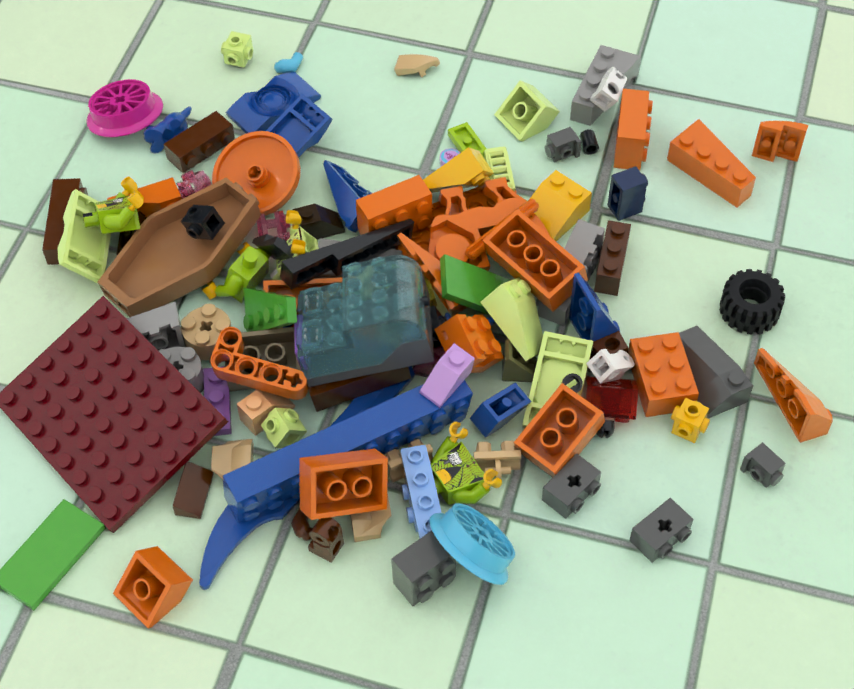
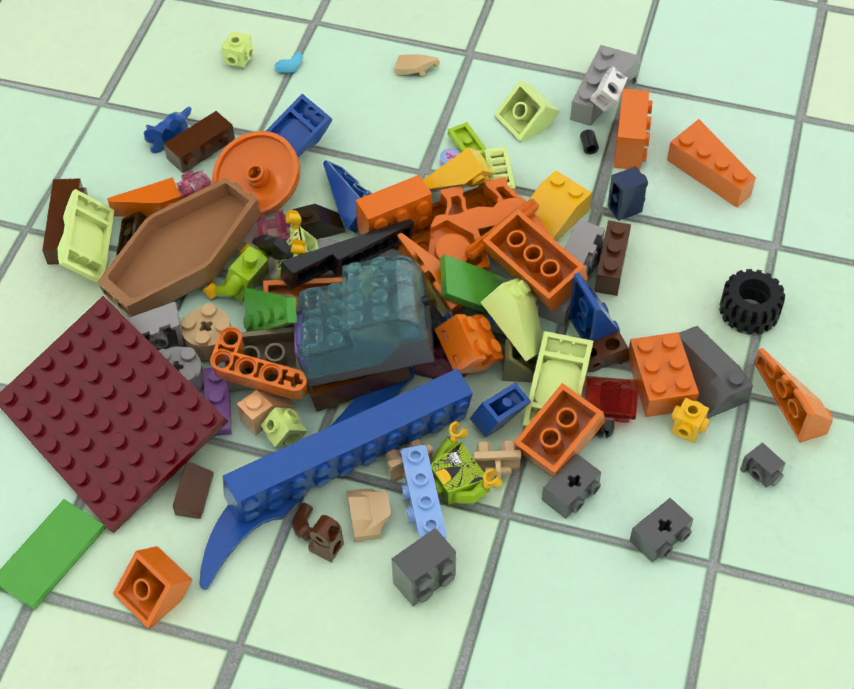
lime torso [82,176,144,234] -> none
dark pink piece [86,79,163,137] -> none
black brick [181,205,225,240] -> none
tan slope [211,439,254,480] -> none
blue slope [226,72,321,133] -> none
orange brick [299,449,388,520] -> none
lavender slope [419,343,475,408] -> none
medium azure piece [429,503,515,585] -> none
dark grey brick [545,127,581,162] -> none
black hinge [562,373,583,393] -> none
white leg [586,349,634,383] -> none
orange slope [752,121,808,162] -> none

